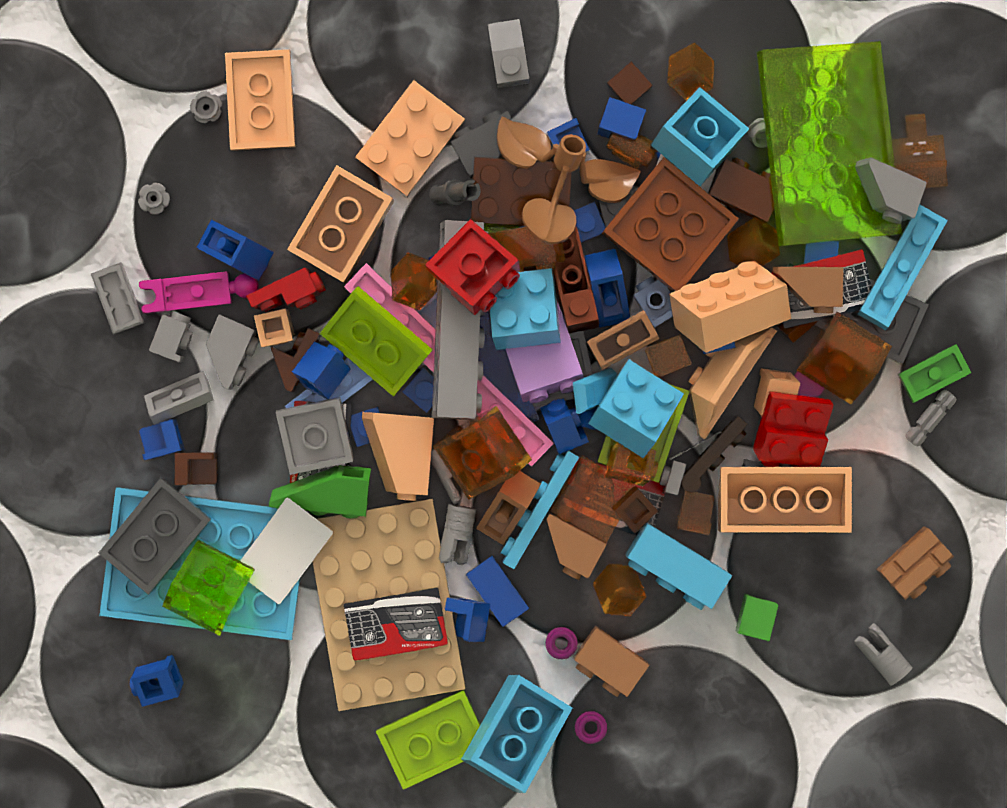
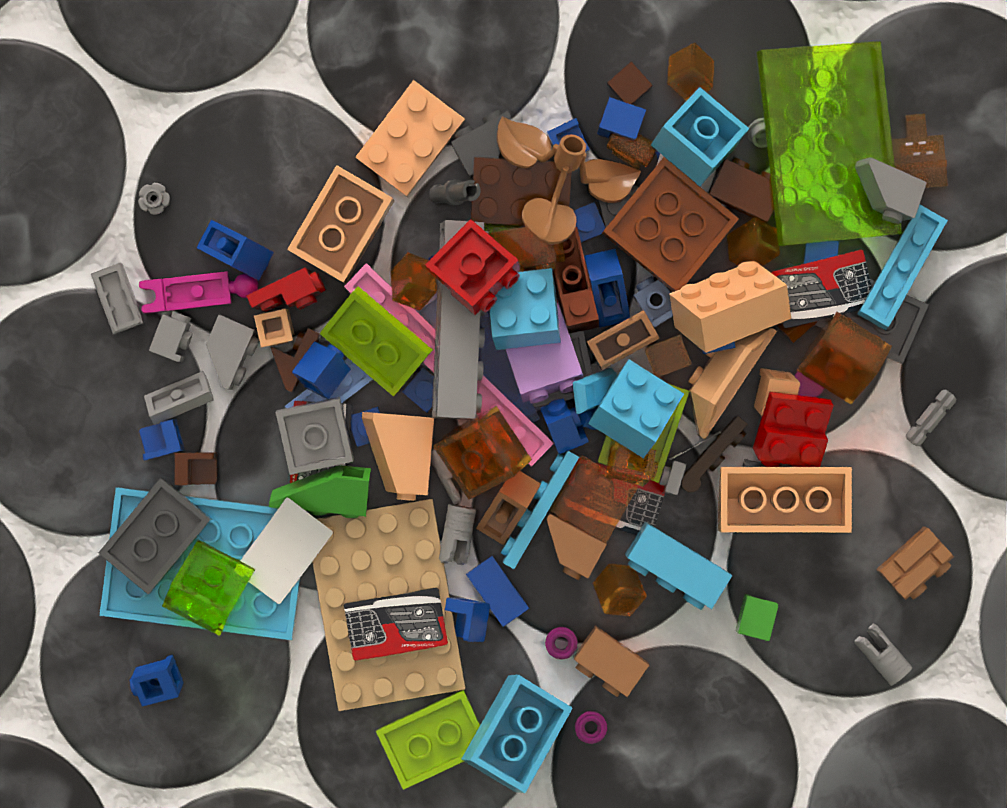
light grey plate [190,91,222,123] -> none
light nougat plate [225,49,296,151] -> none
light grey slope [488,19,529,88] -> none
reddish brown plate [611,486,658,533] -> none
clear orange panel [676,489,715,535] -> none
medium nougat slope [773,267,843,313] -> none
bright green plate [898,344,971,403] -> none

